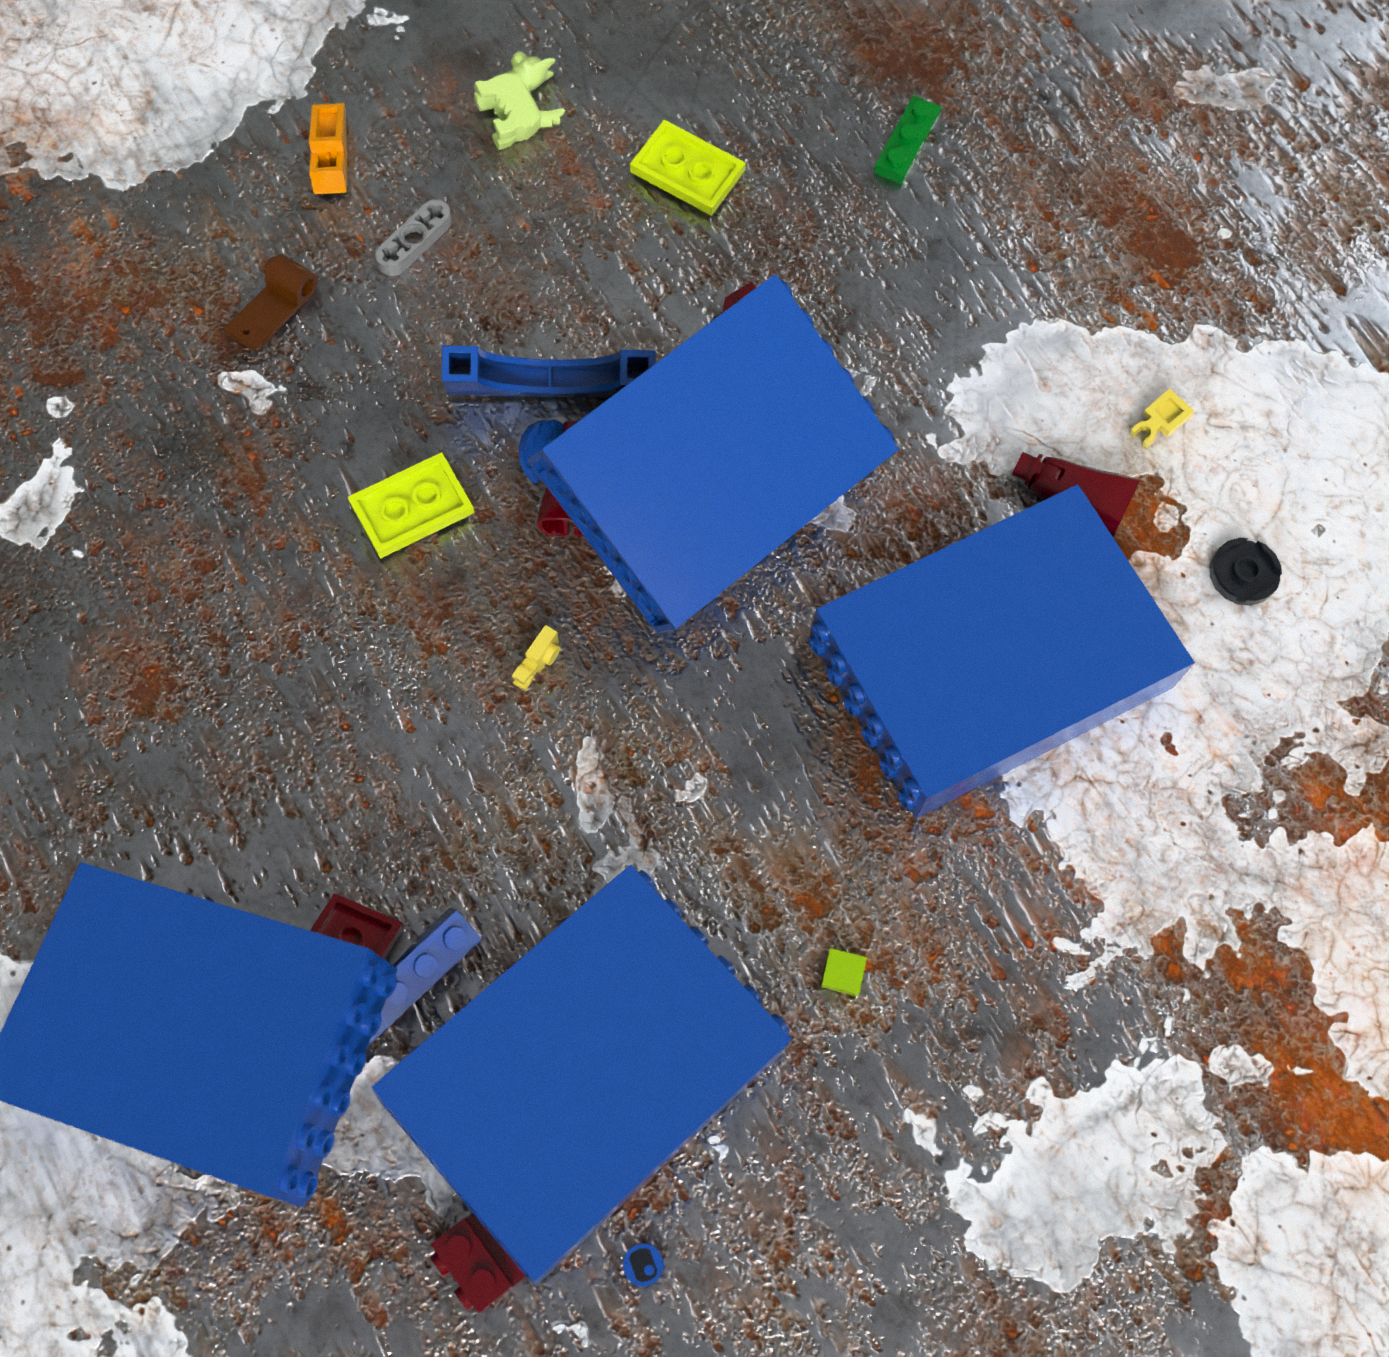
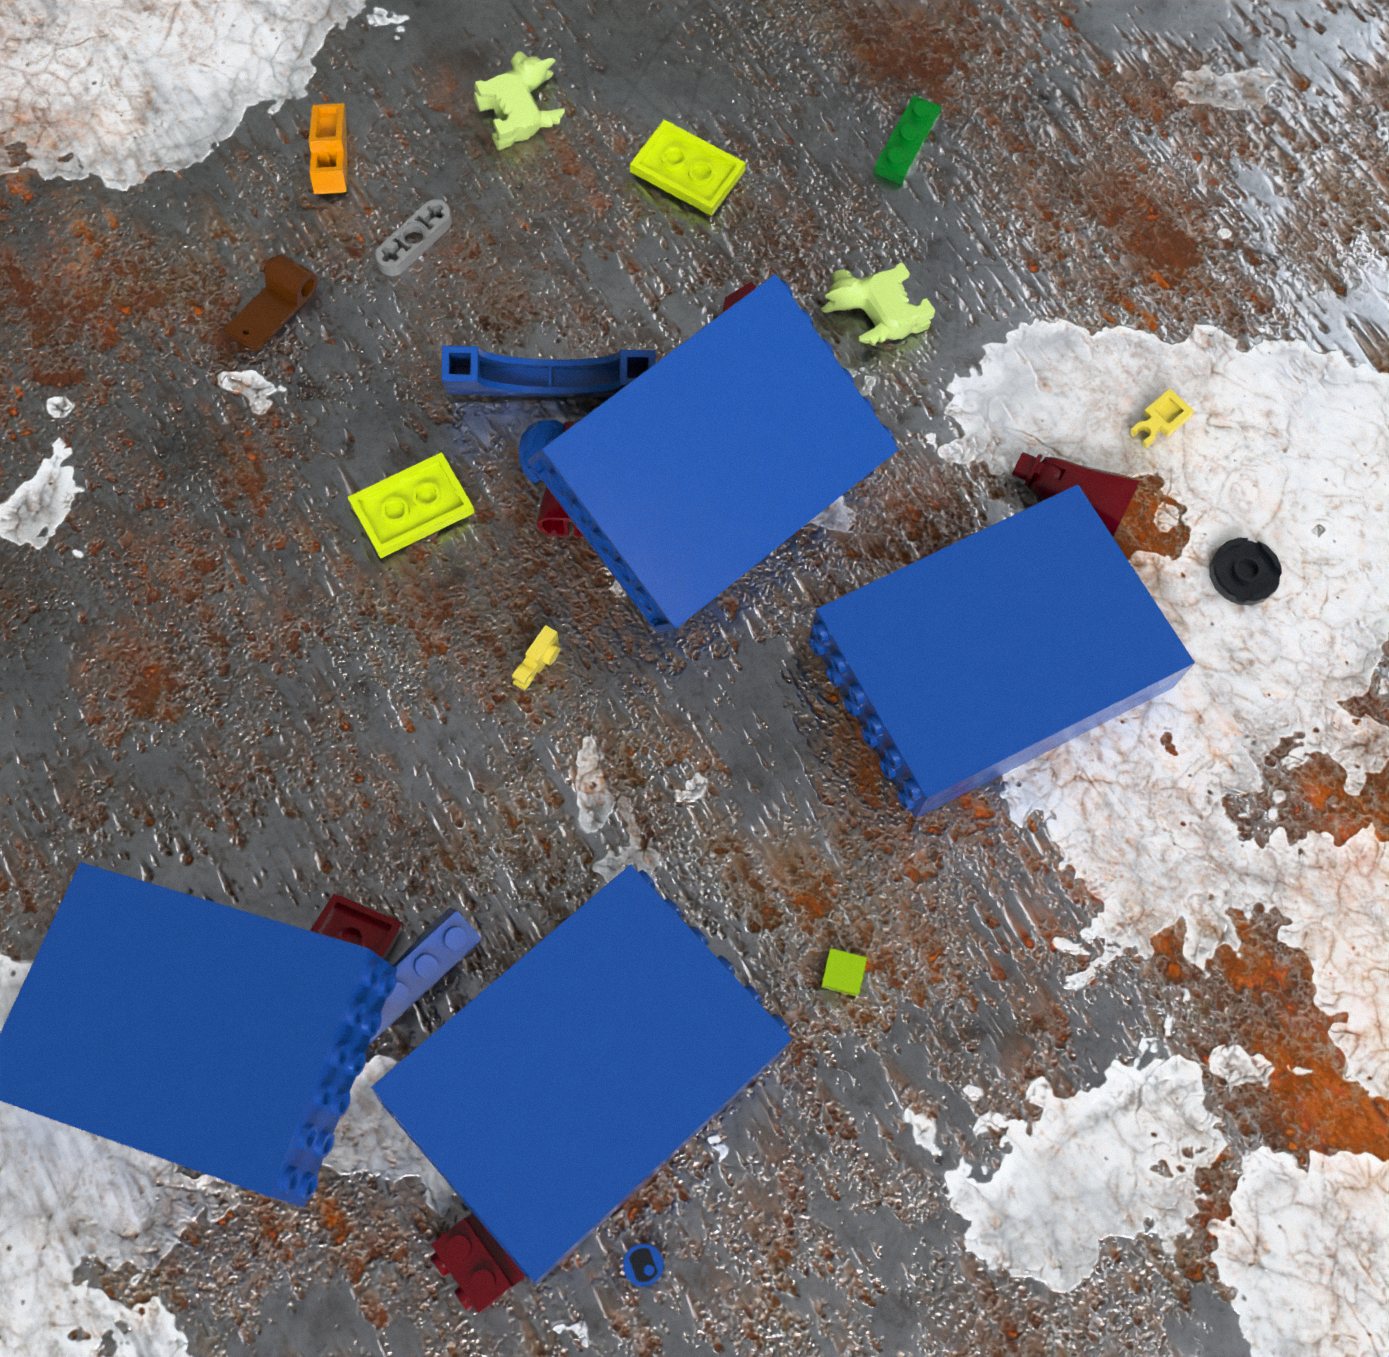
none -> yellowish green animal [821,263,935,346]

